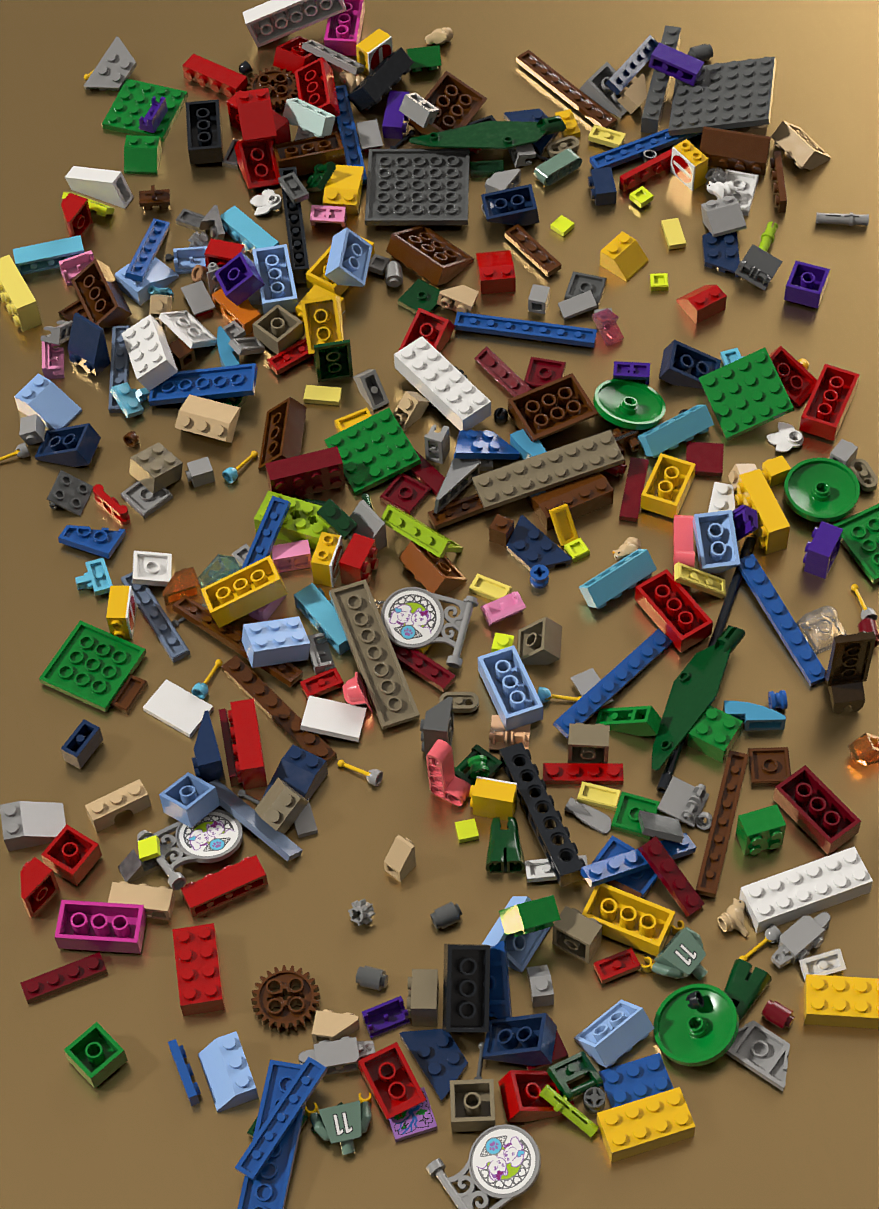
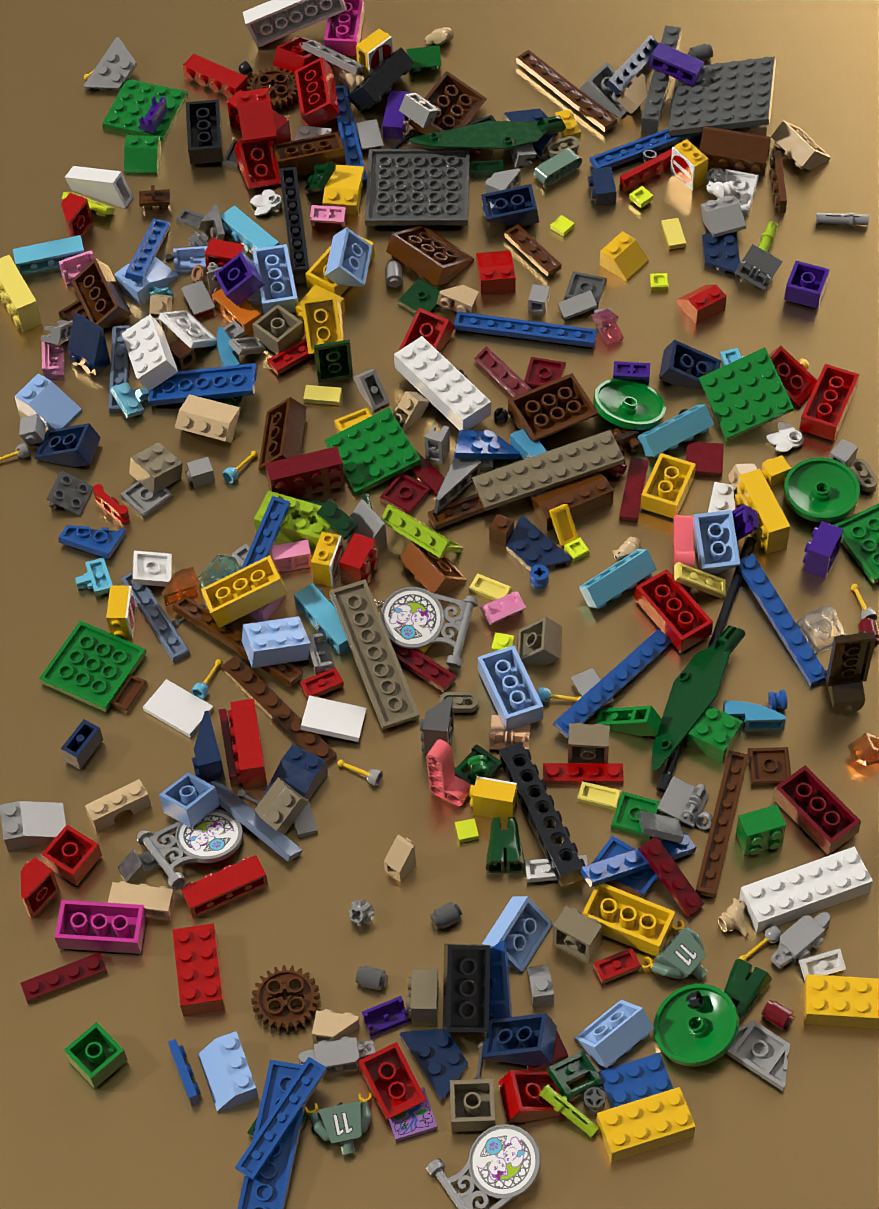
reddish brown hinge [123,431,139,447] -> none
neon yellow tile [138,835,161,862] -> none
dark grey plate [278,172,309,204] -> none
light aqua brick [283,98,335,138] -> none
coral piece [343,671,373,713] -> none
light grey plate [368,254,390,275] -> none
green brick [499,895,561,937] -> none
light grey piece [564,797,611,834] -> none
light yellow plate [588,125,626,148] -> none

